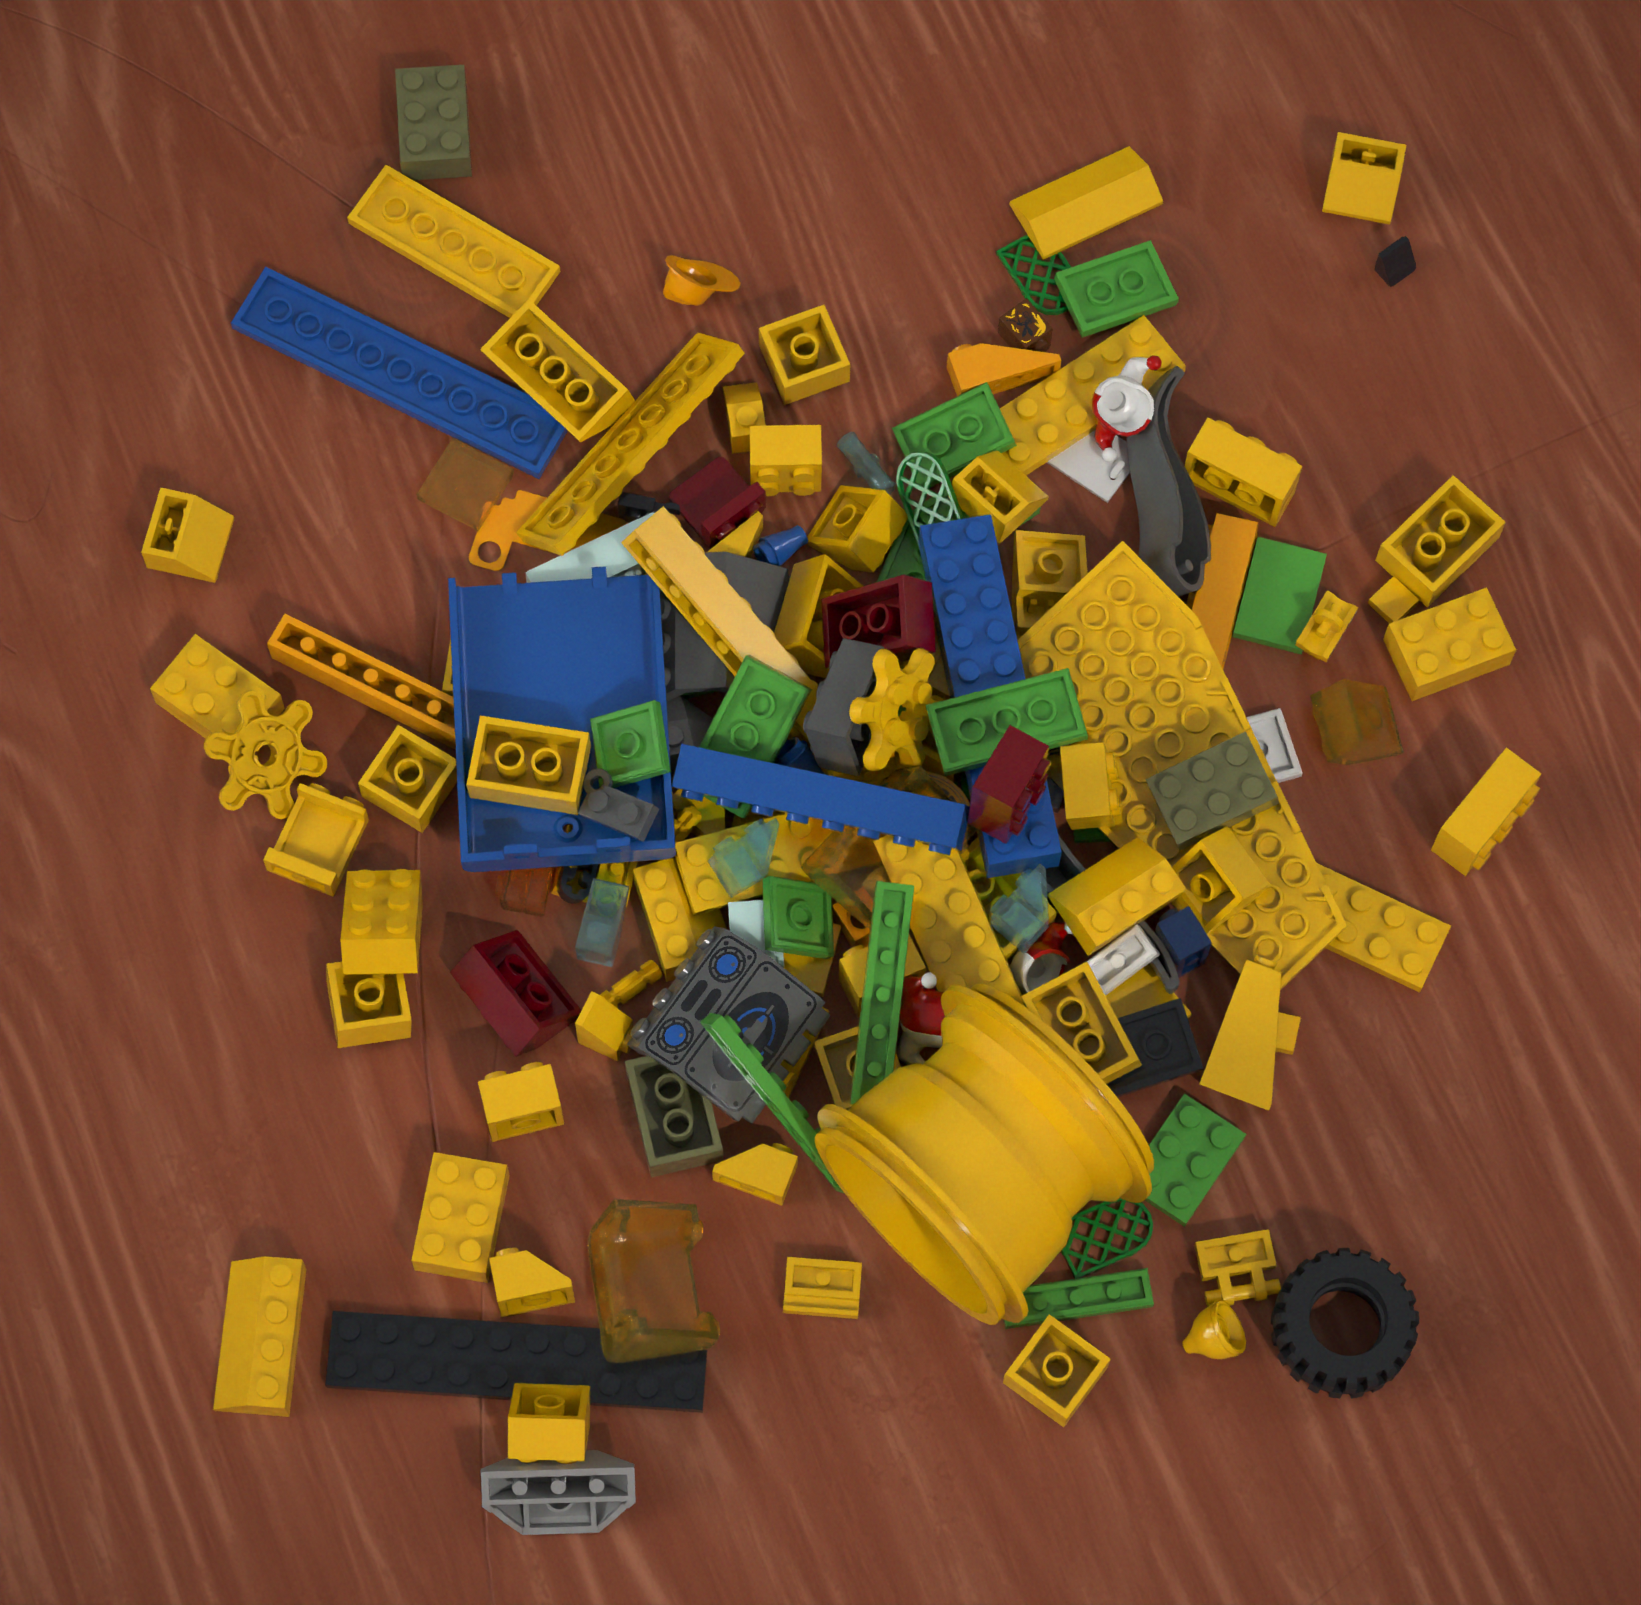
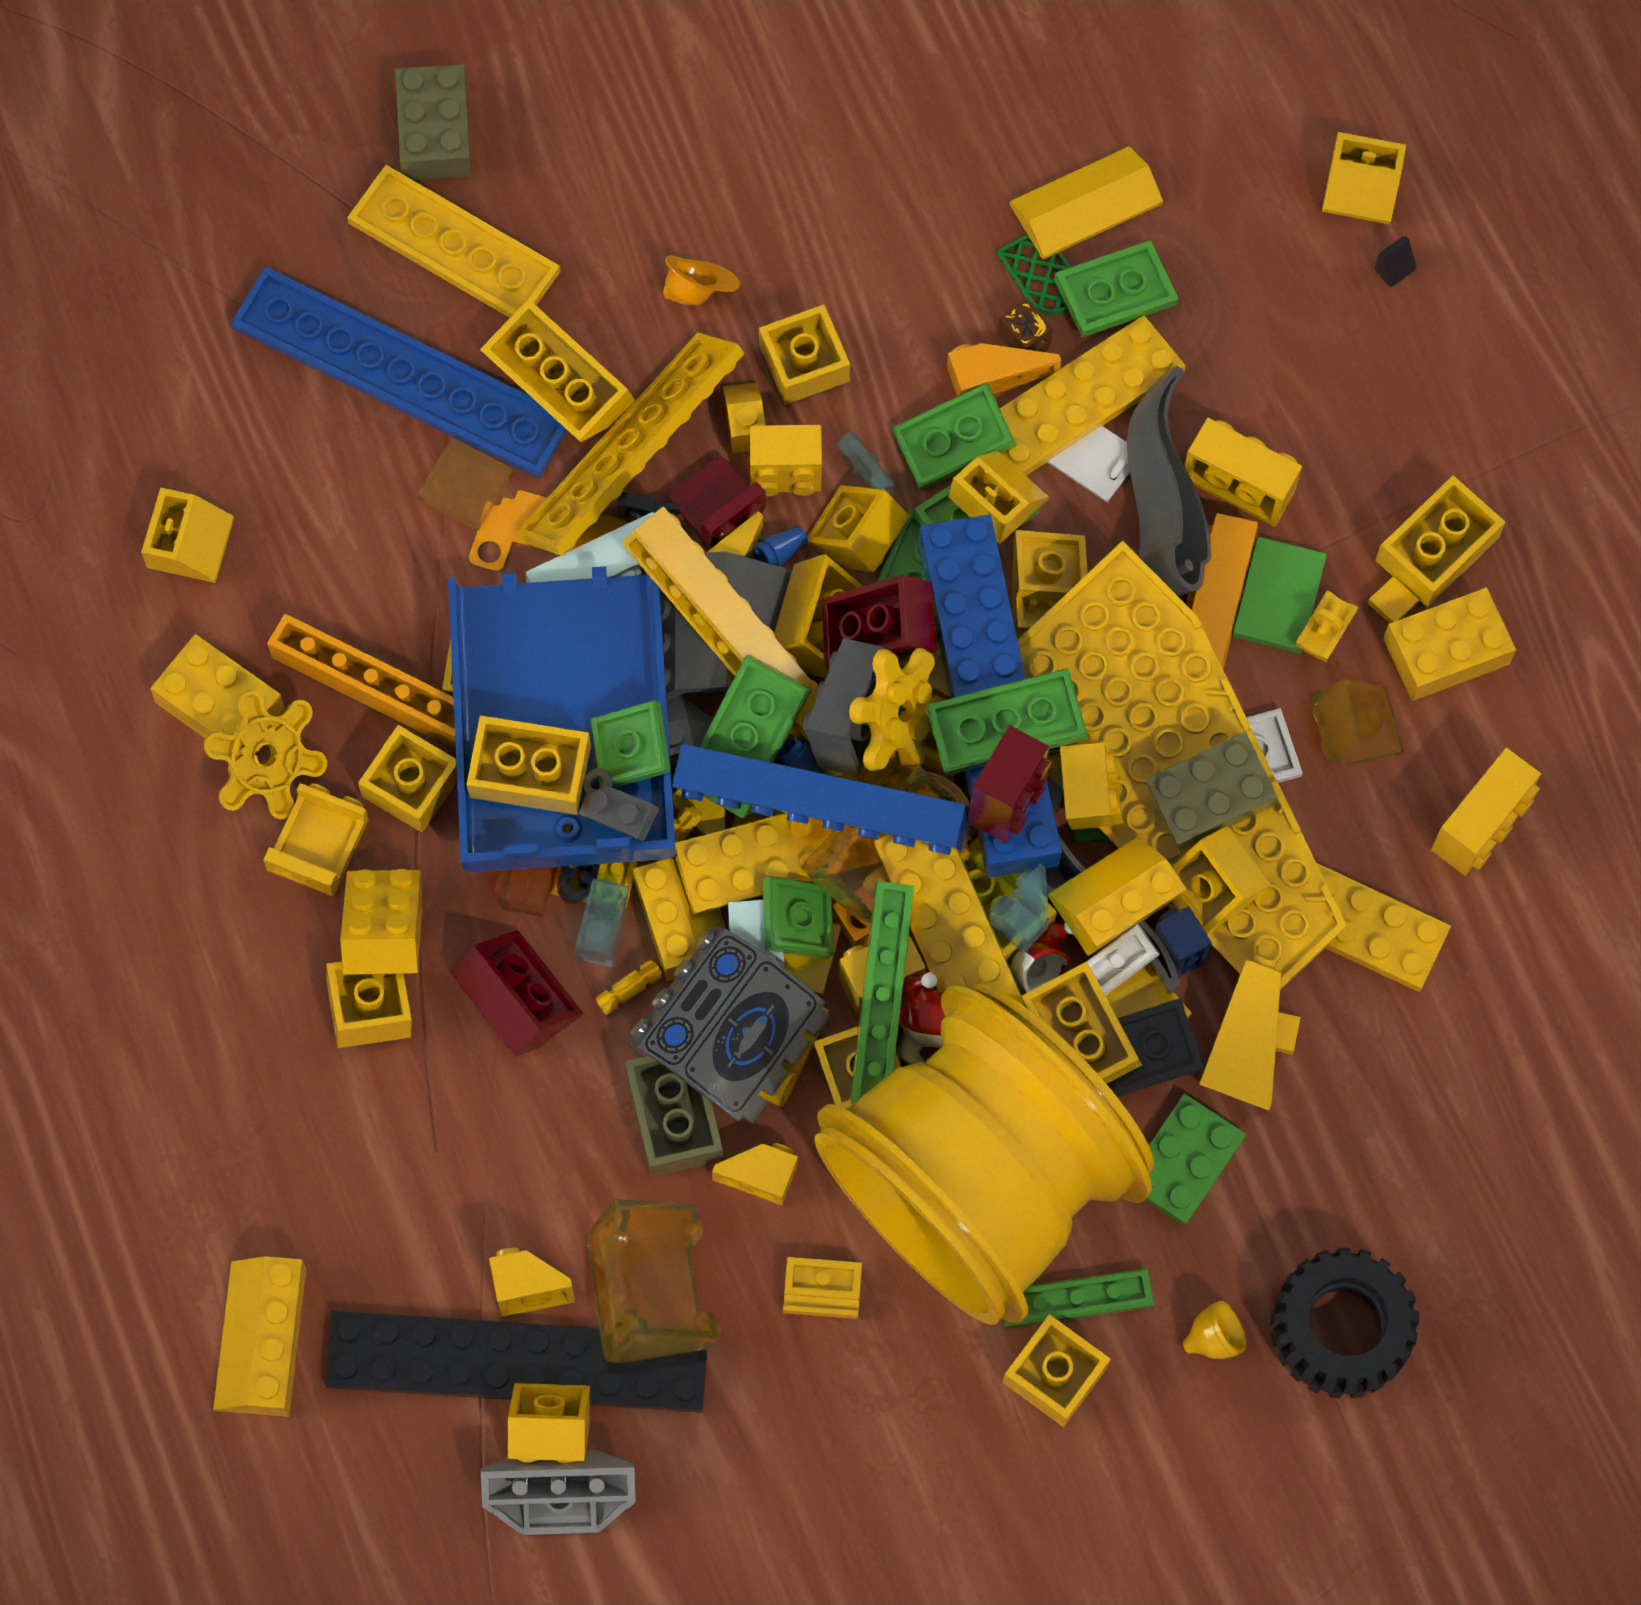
yellow brick [411,1152,510,1283] -> none
yellow brick [478,1062,564,1142] -> none
yellow slope [575,991,634,1061] -> none
bright green plate [700,1013,845,1194] -> none
clear light blue slope [708,818,779,898] -> none
green window [896,452,964,549] -> none
green window [1061,1198,1153,1279] -> none
white piece [1091,355,1162,462] -> none
yellow plate [1194,1229,1281,1306] -> none

